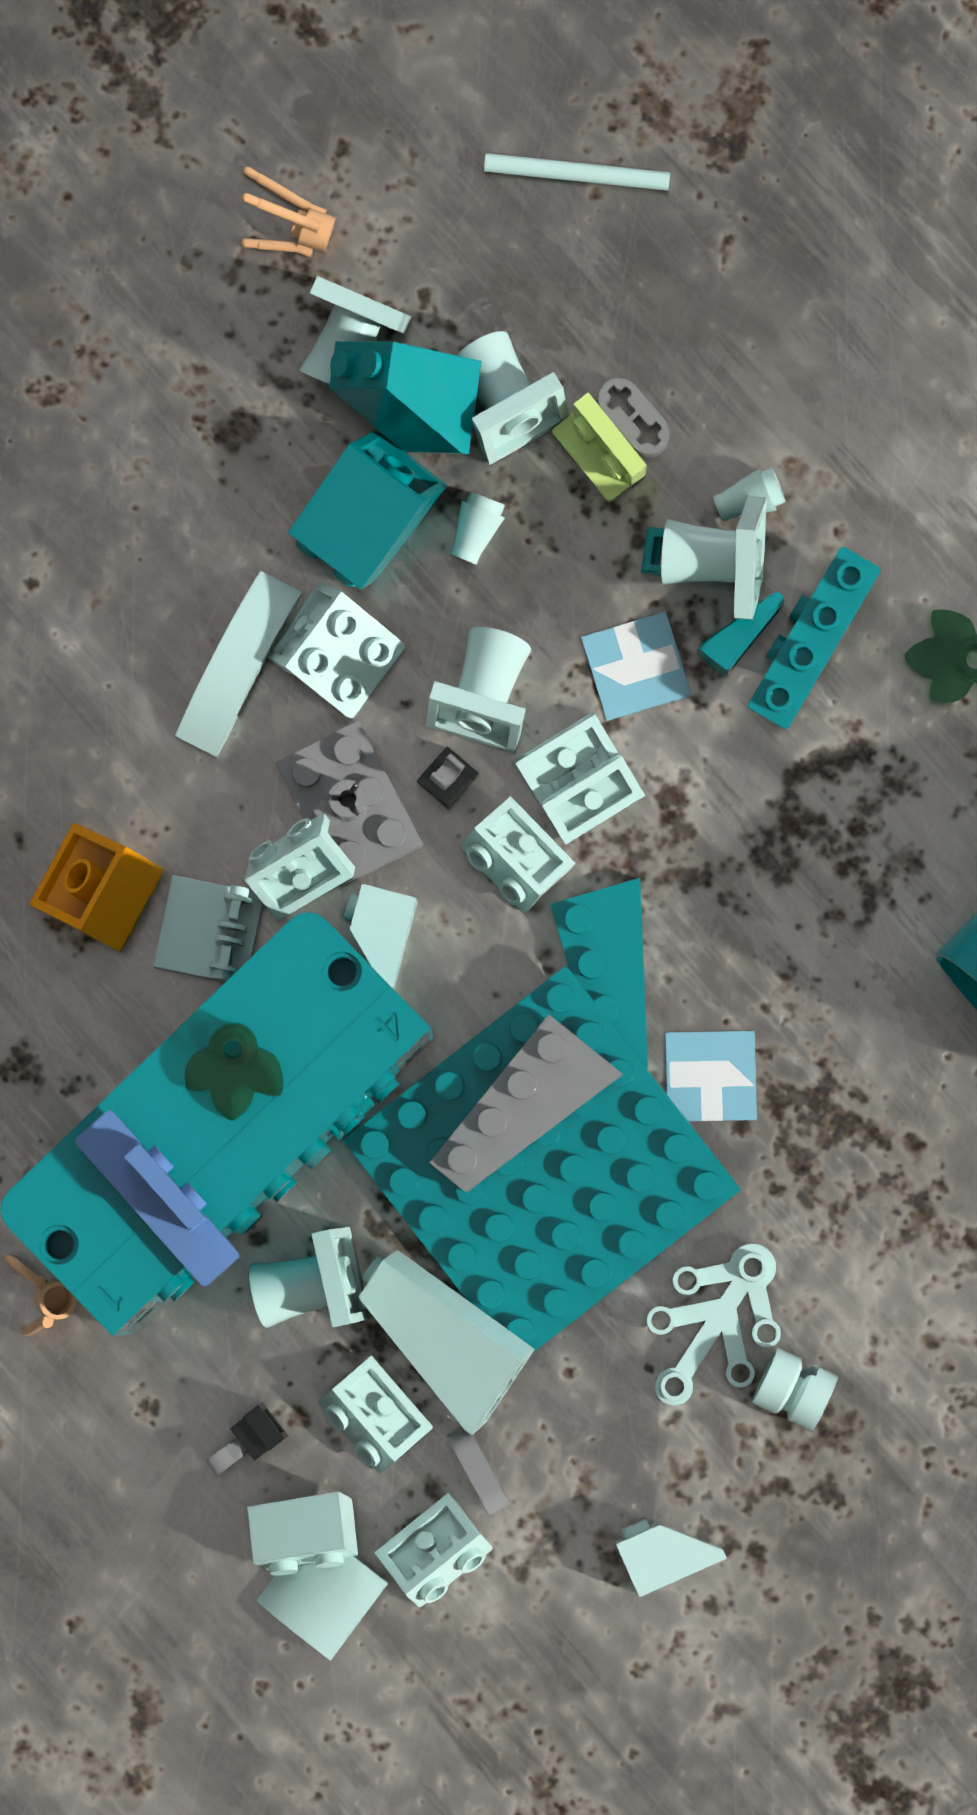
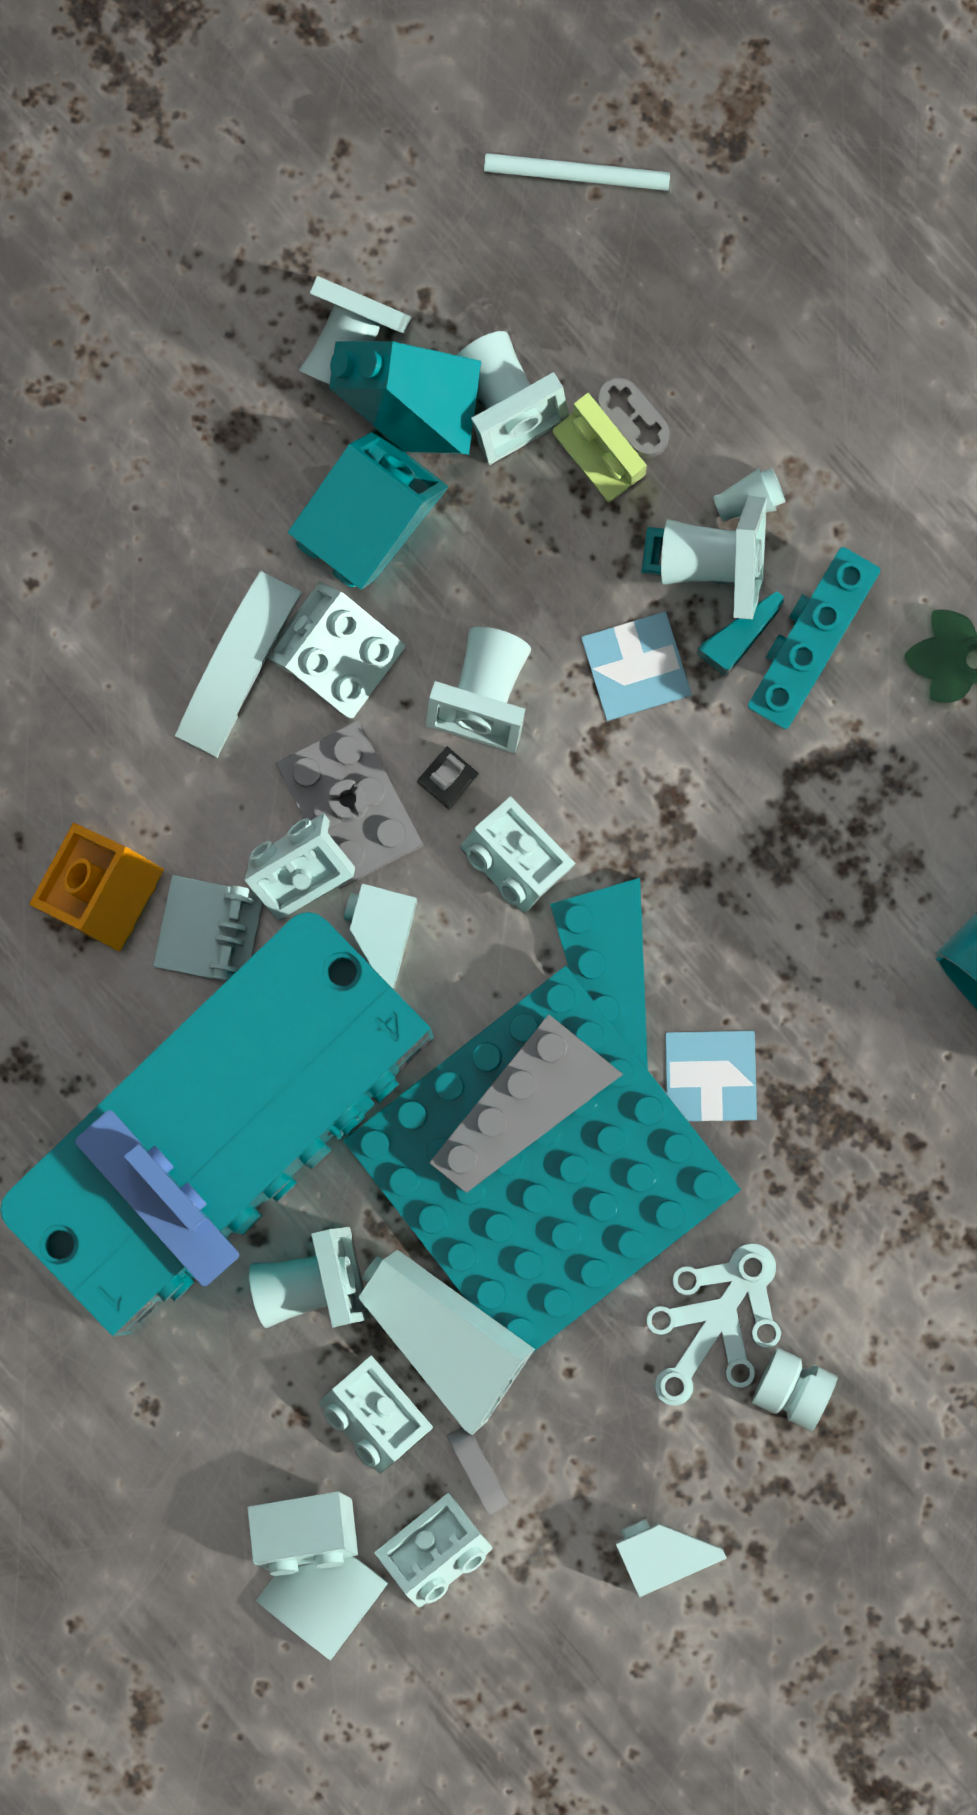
light nougat plant [4,1255,77,1336] -> none
clear green plate [185,1022,283,1121] -> none
pearl dark grey piece [206,1402,288,1475] -> none
light nougat plant [241,167,336,257] -> none
light aqua cone [451,491,505,564] -> none
light aqua slope [513,712,645,845] -> none

